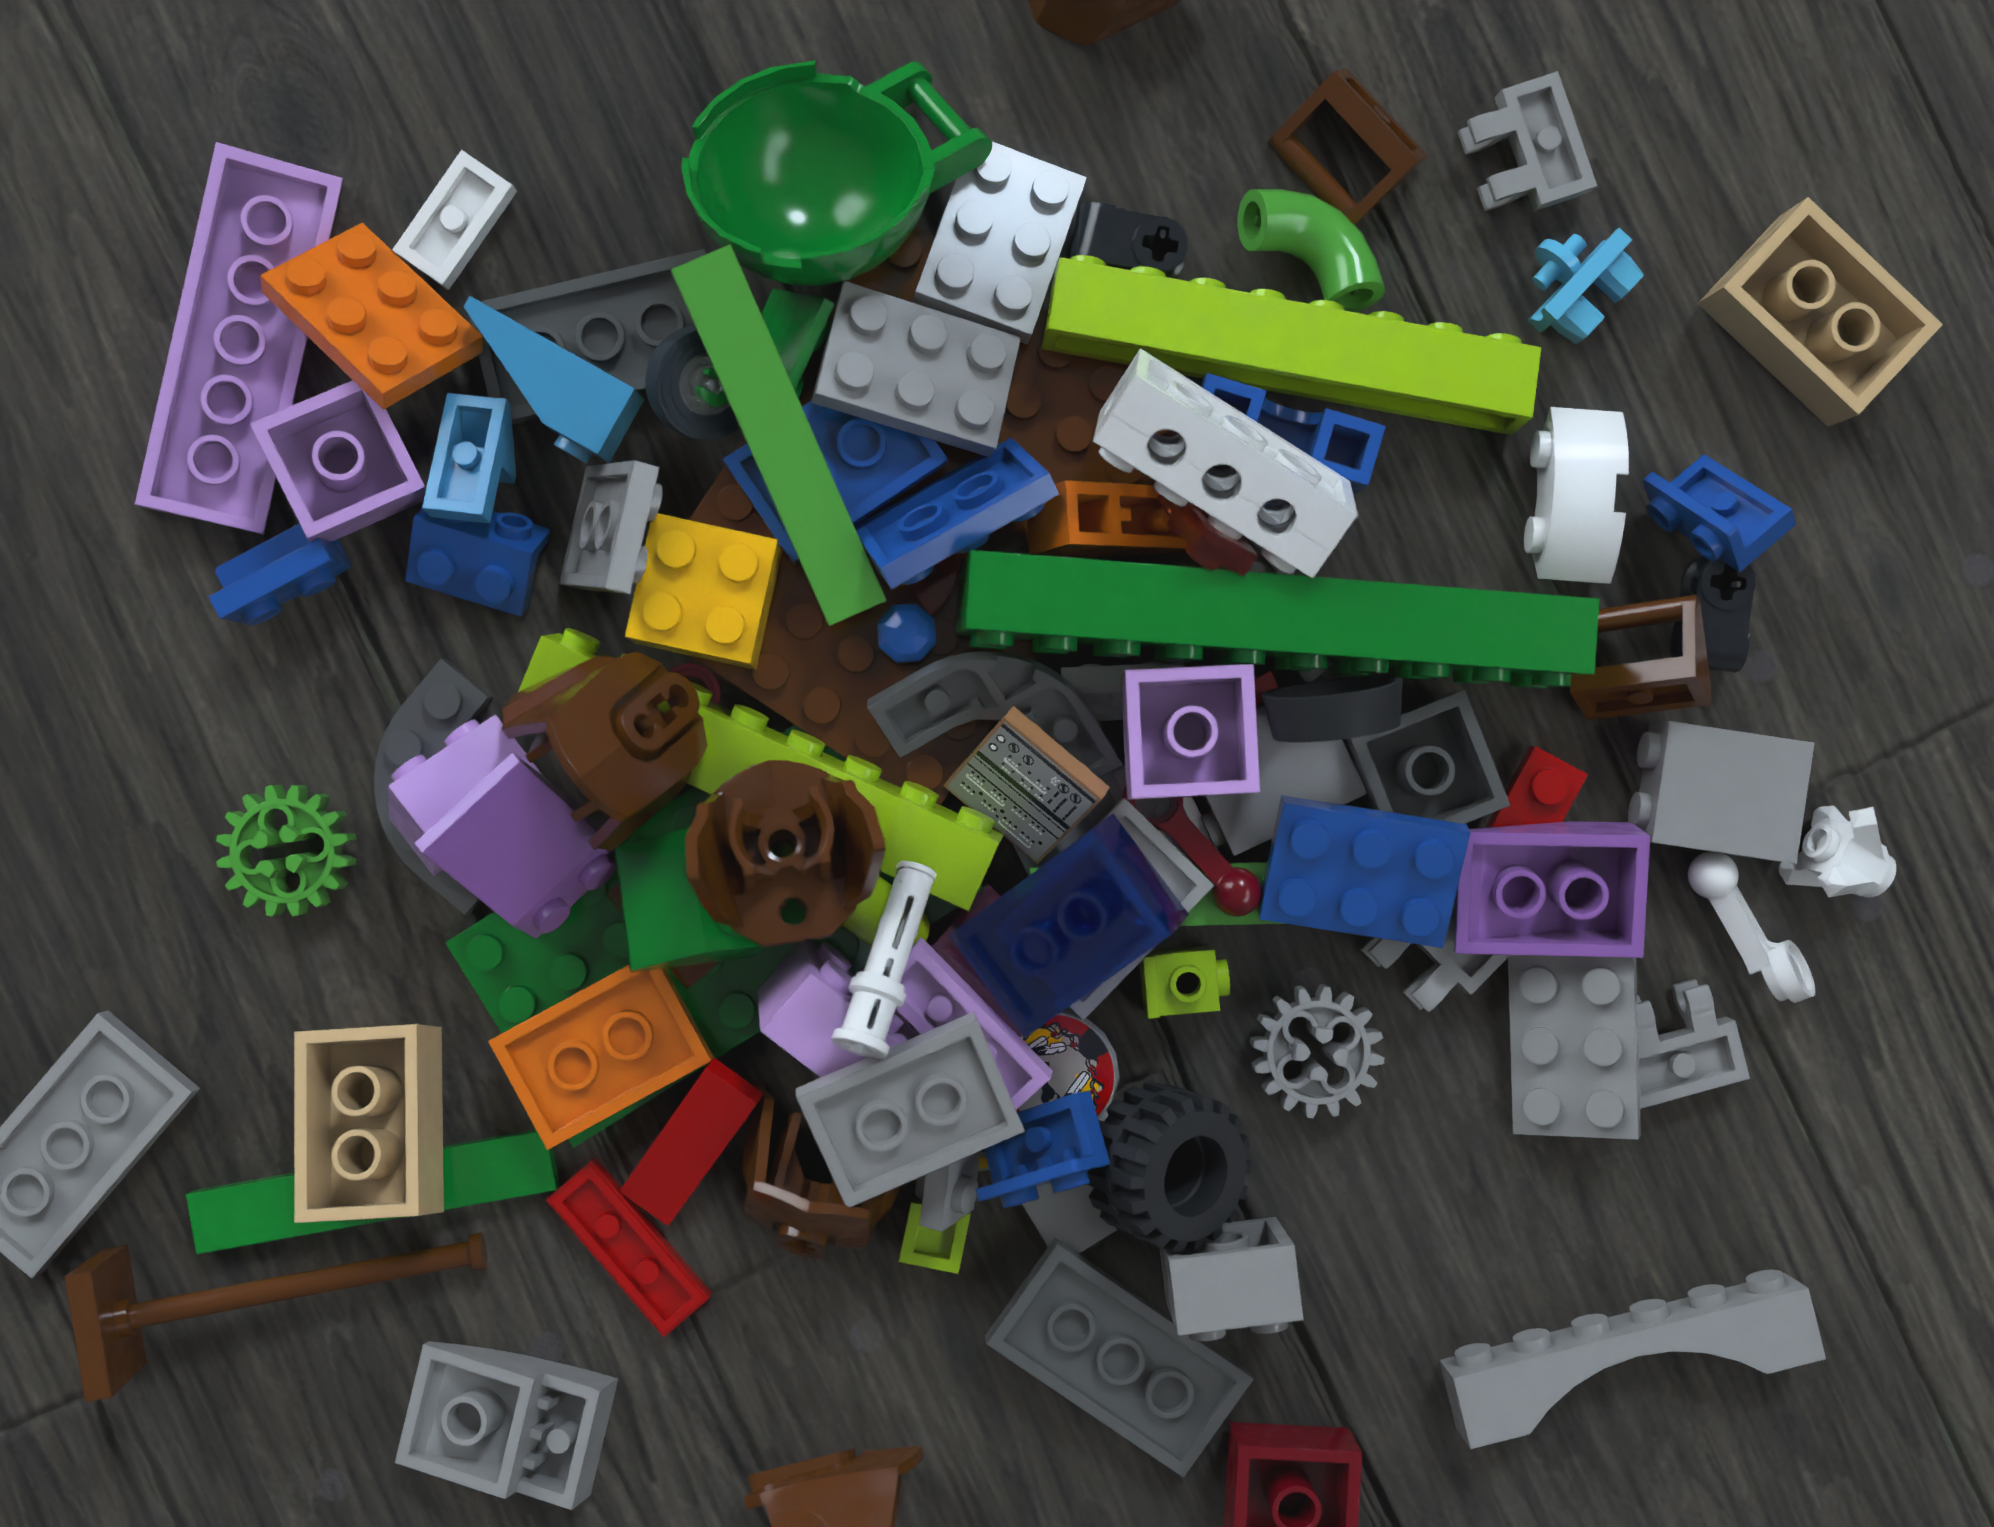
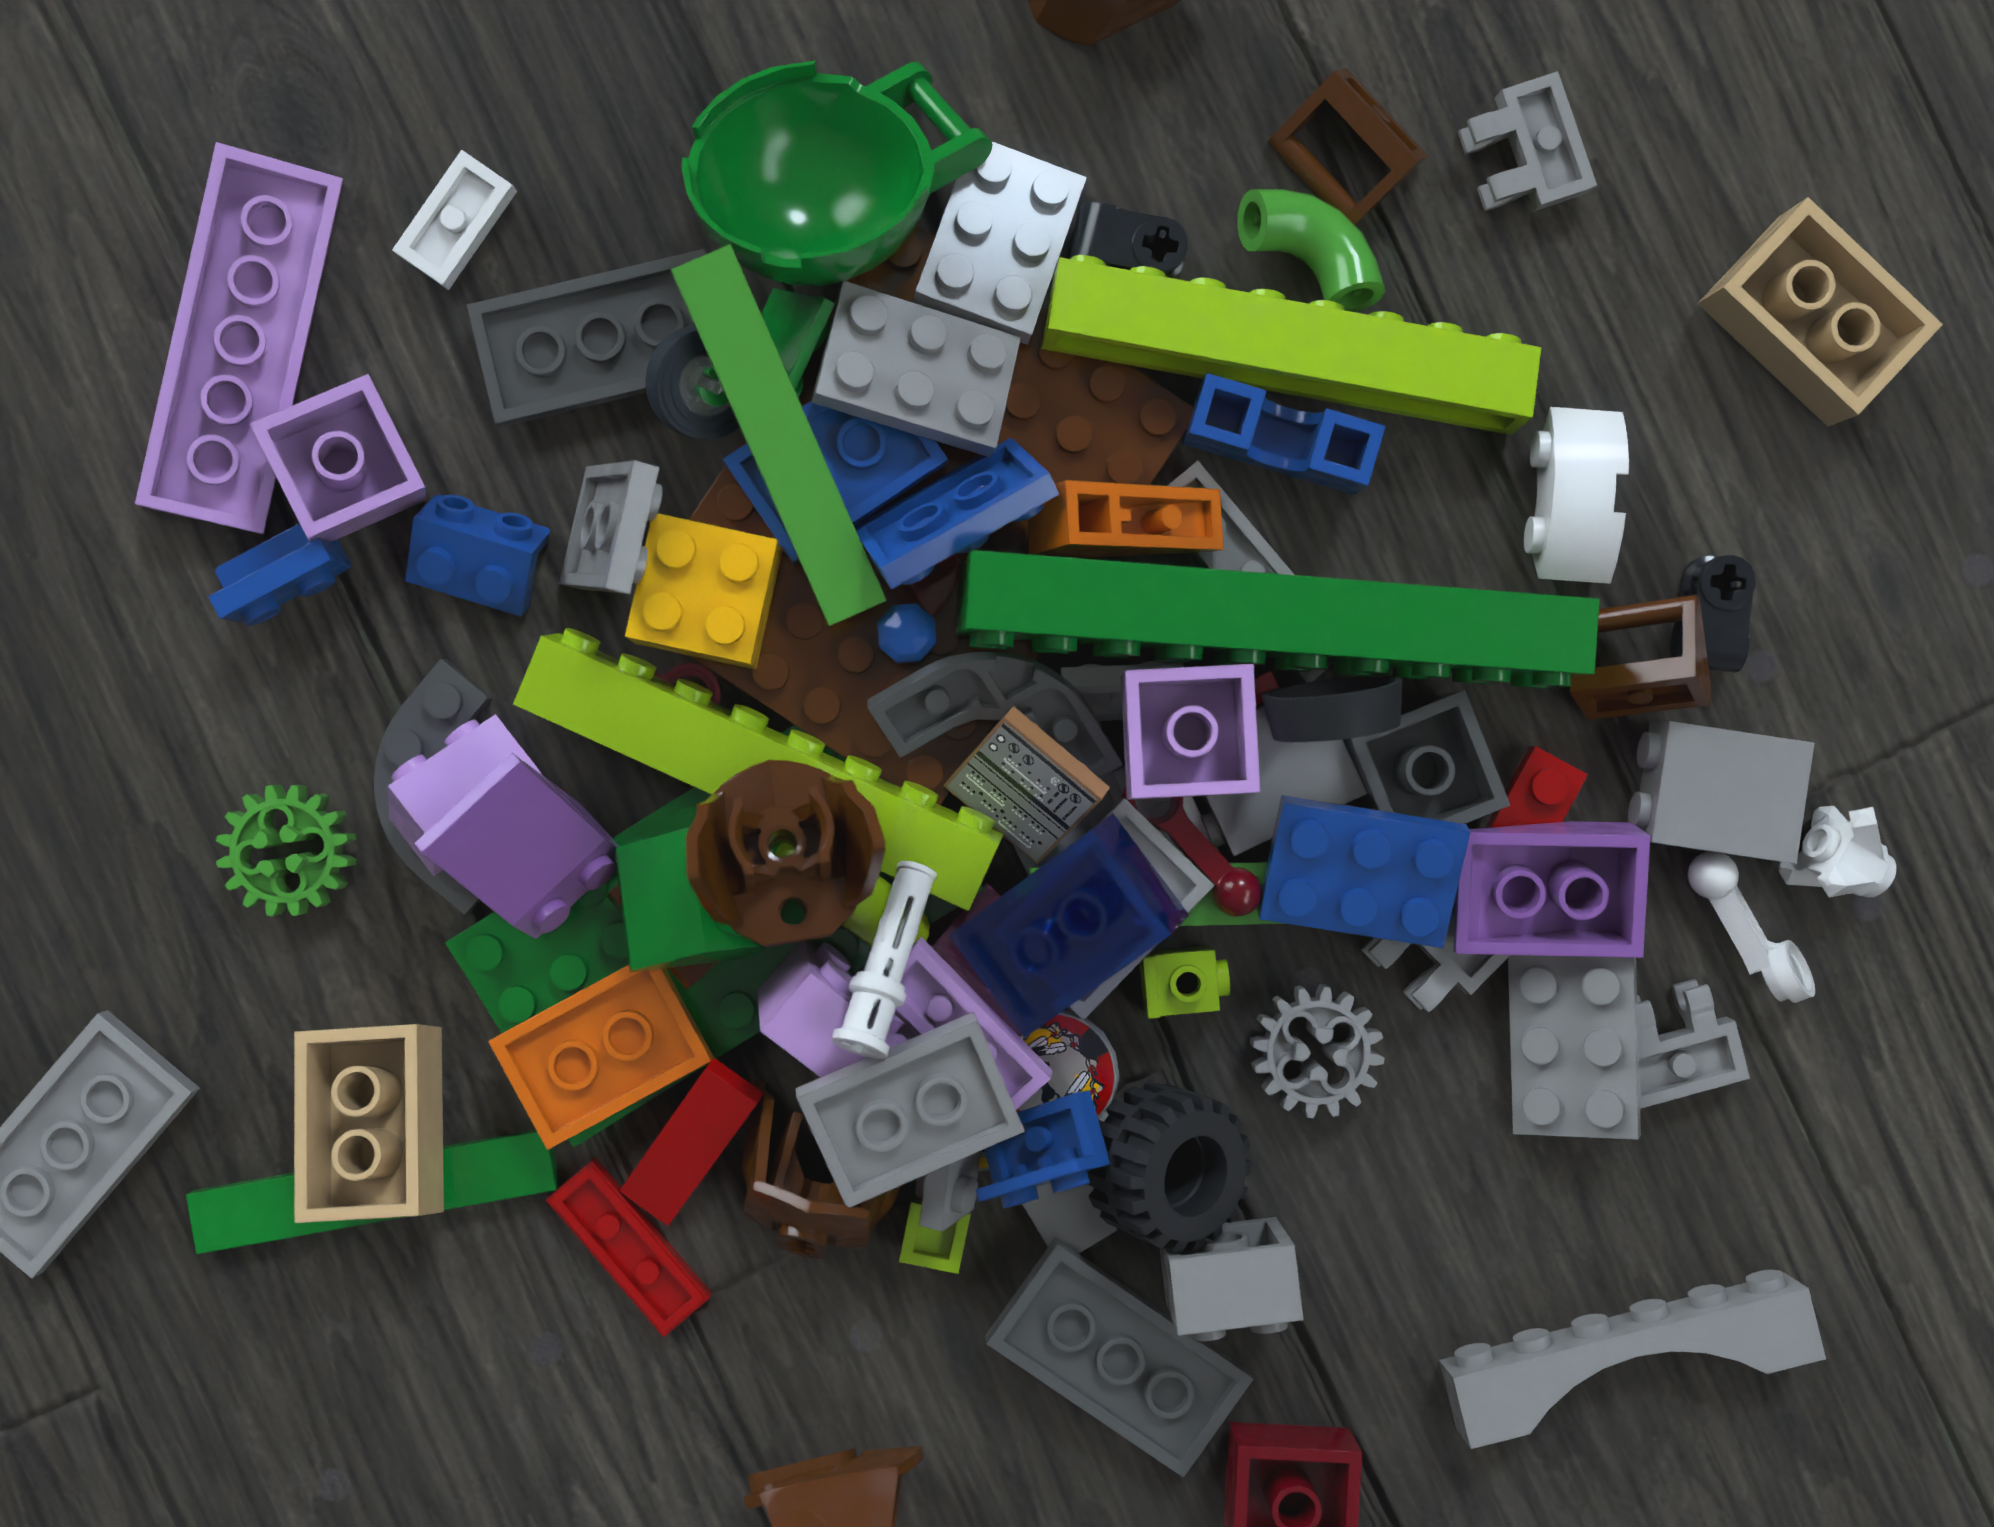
reddish brown tile [65,1232,488,1402] -> none
orange plate [260,223,483,410] -> none
light grey slope [395,1341,618,1510] -> none
dark azure slope [422,393,516,523] -> none
dark azure slope [464,296,645,464] -> none
reddish brown piece [501,652,707,851] -> none
white brick [1093,348,1358,578] -> none
clear red plate [1156,492,1258,577] -> none
medium azure hips [1528,228,1644,344] -> none
blue bracket [1642,454,1796,572] -> none

